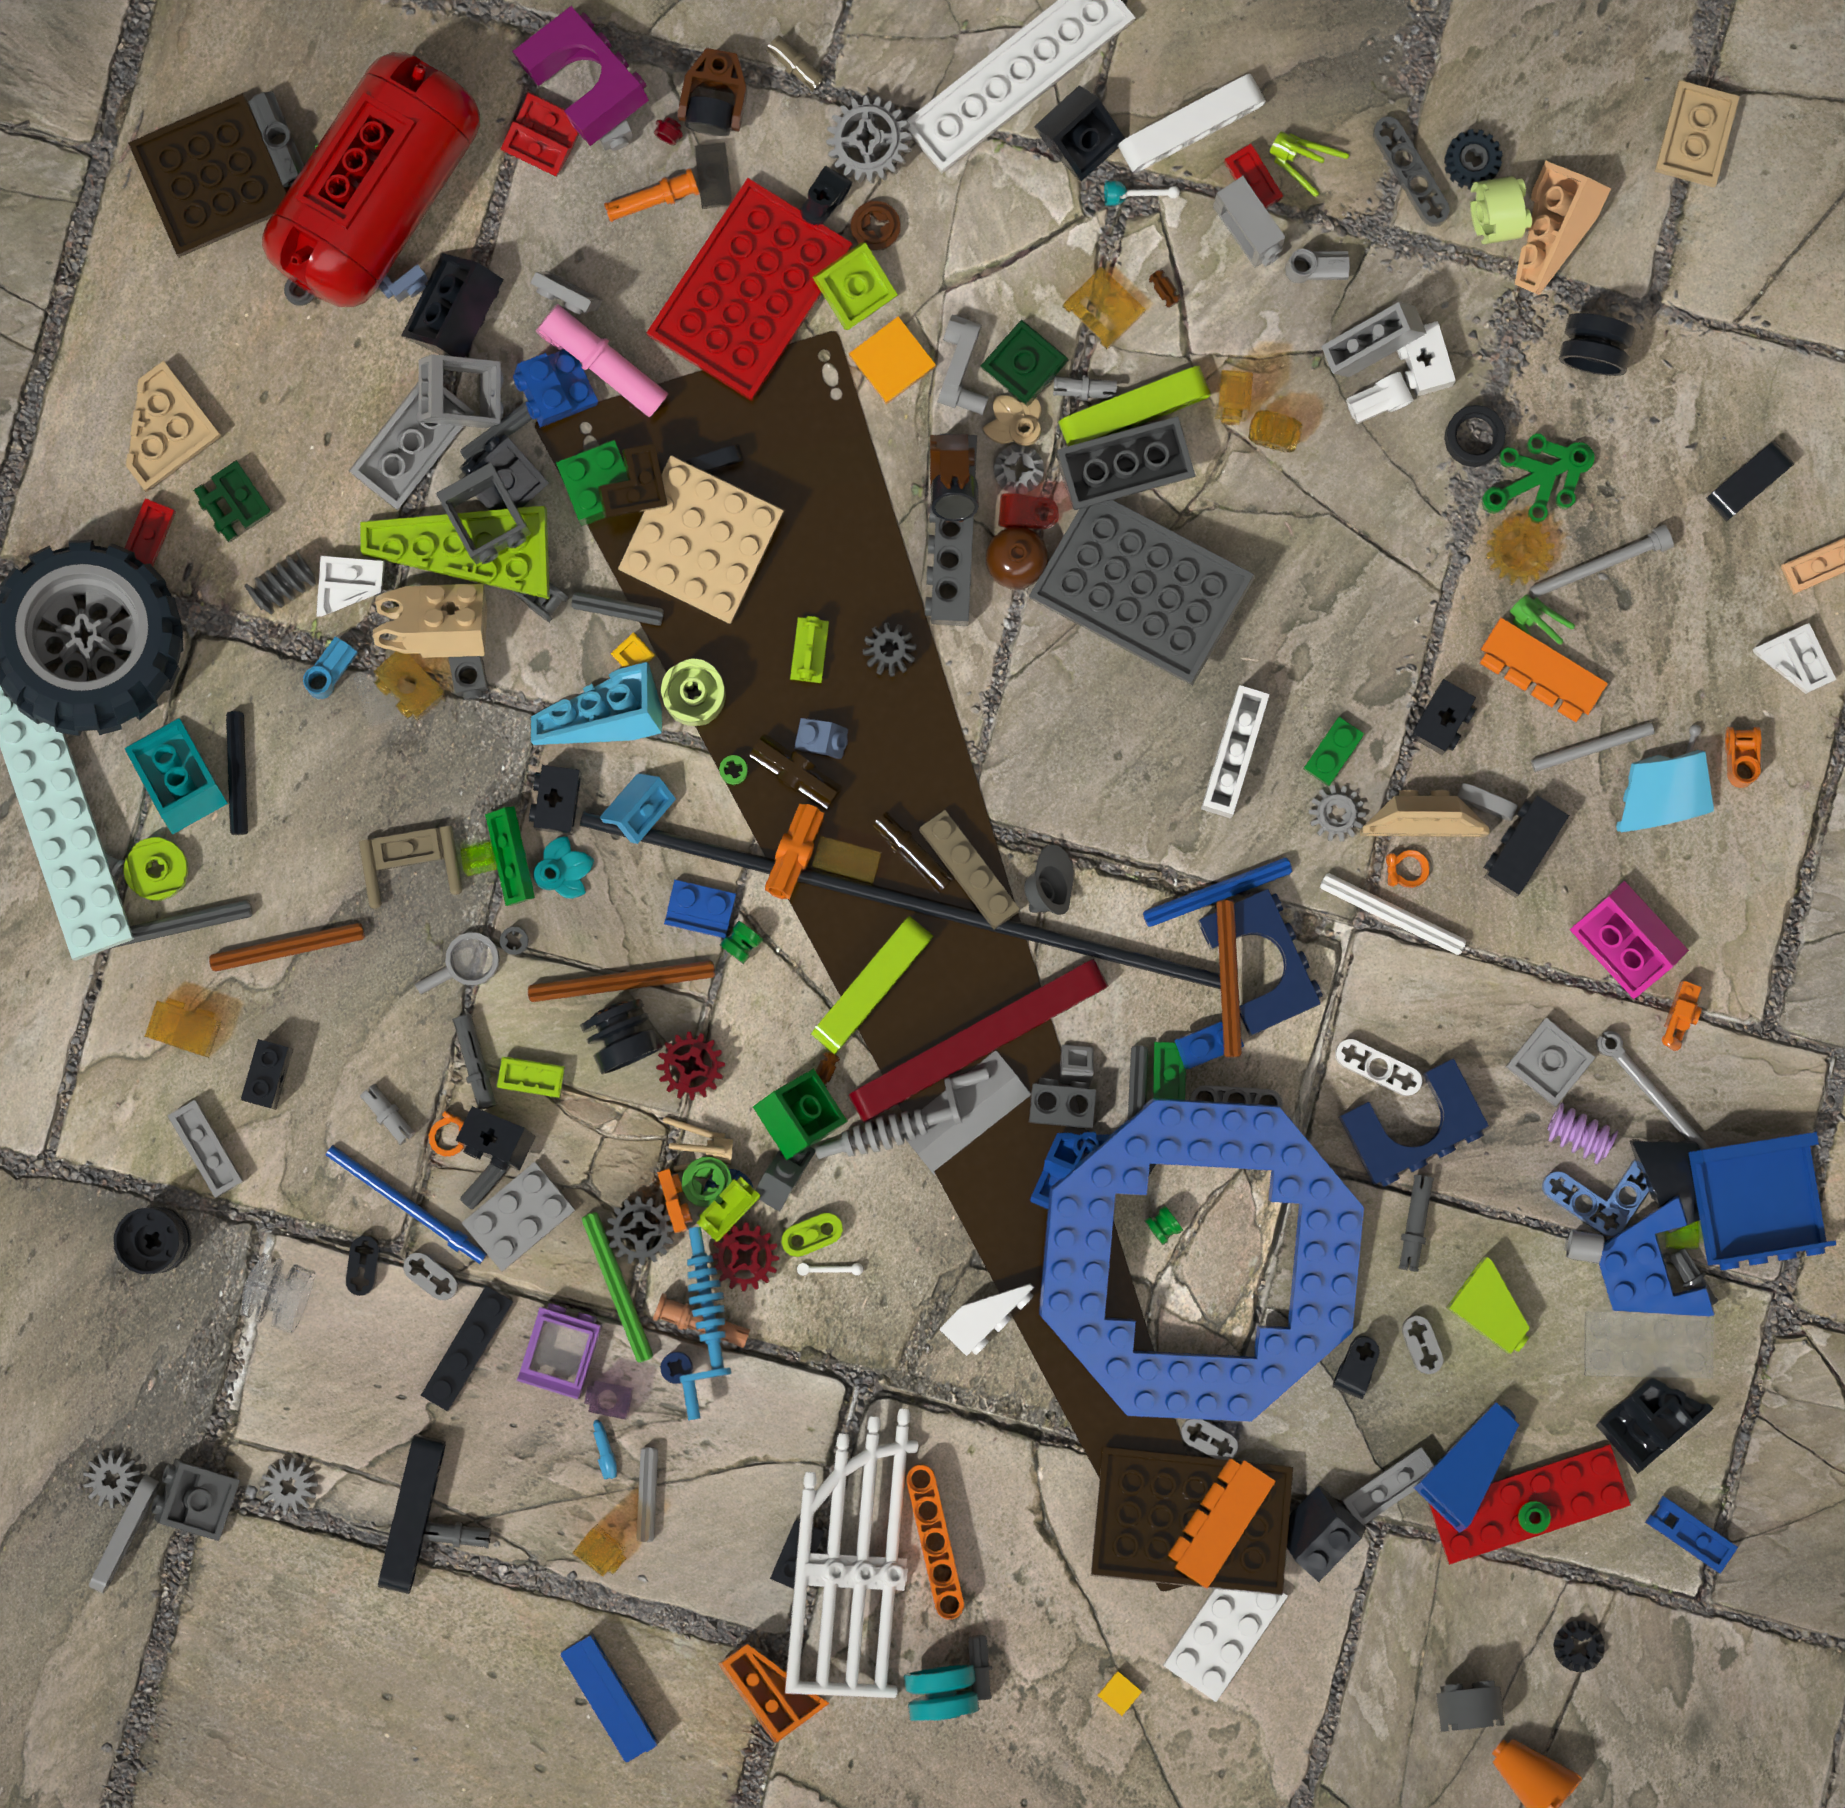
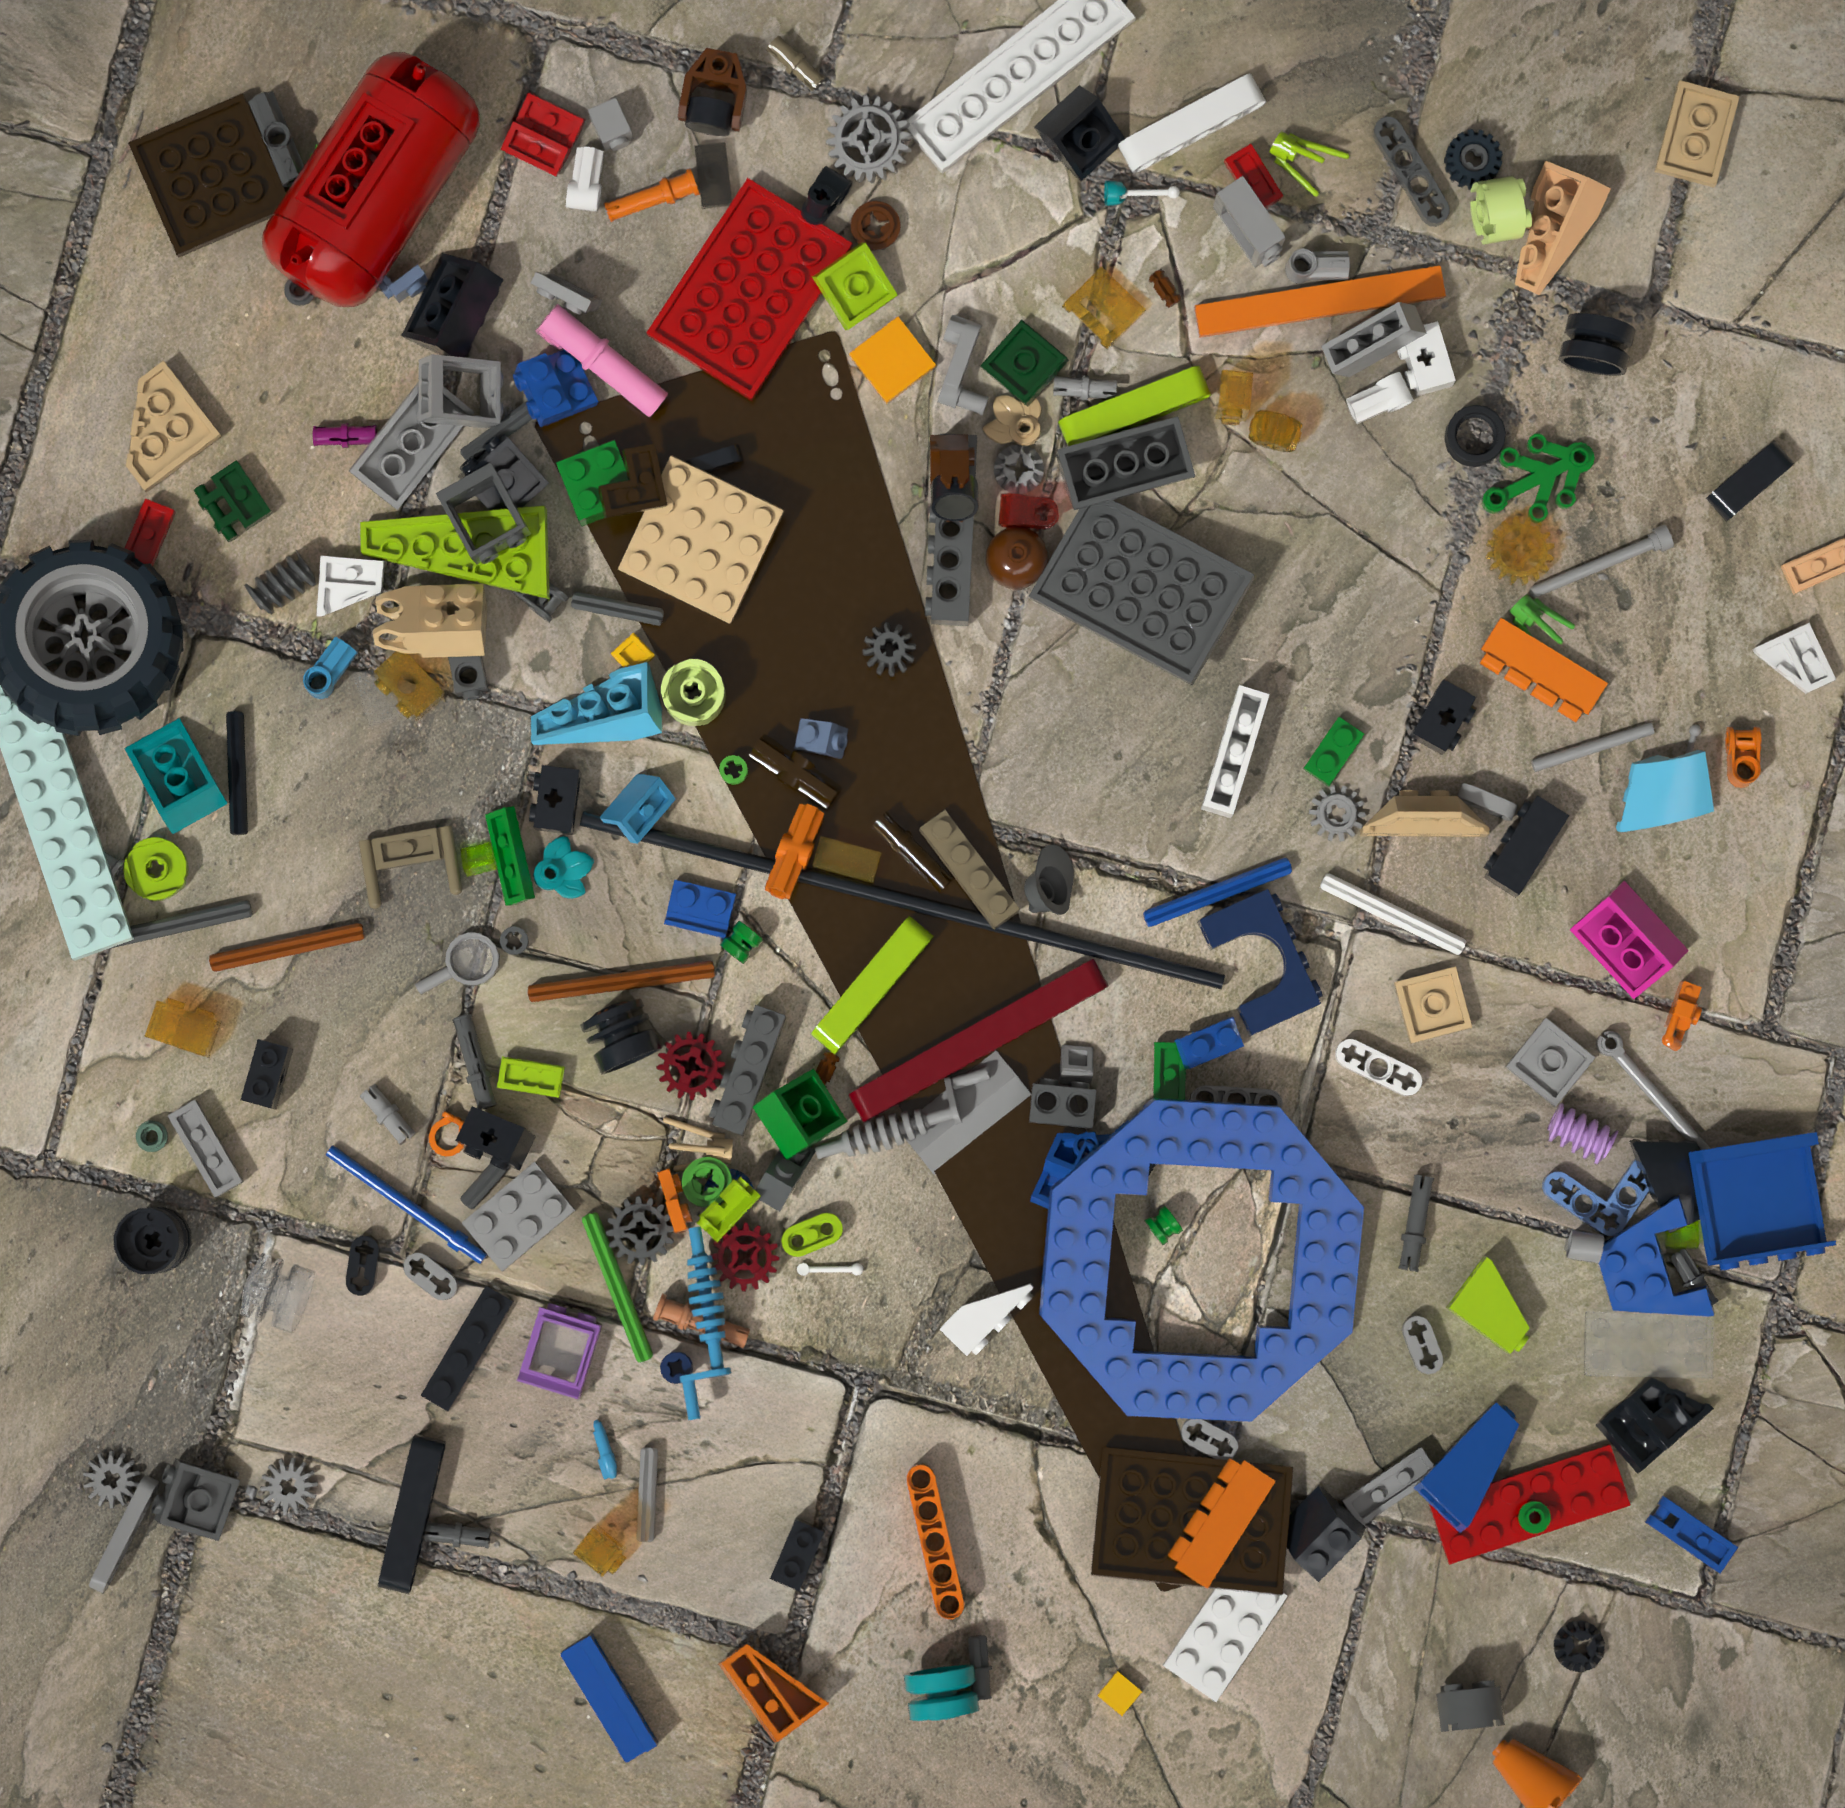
magenta arch [512,6,649,146] -> none
clear purple brick [584,1380,634,1420] -> none
dark red plate [654,117,684,145] -> none
white piece [785,1409,918,1698] -> none
lime hinge [790,616,829,683] -> none
dark grey axle [1128,1045,1148,1120] -> none
dark orange axle [1216,900,1242,1057] -> none
black piece [1332,1336,1380,1400] -> none
dark blue arch [1338,1058,1489,1187] -> none
orange piece [1386,850,1430,888] -> none
none -> sand green plate [136,1120,168,1152]
none -> magenta pin [313,423,377,448]
none -> white piece [566,146,604,212]
none -> dark grey brick [709,1005,786,1136]
none -> orange tile [1194,265,1446,338]
none -> tan plate [1394,966,1472,1044]

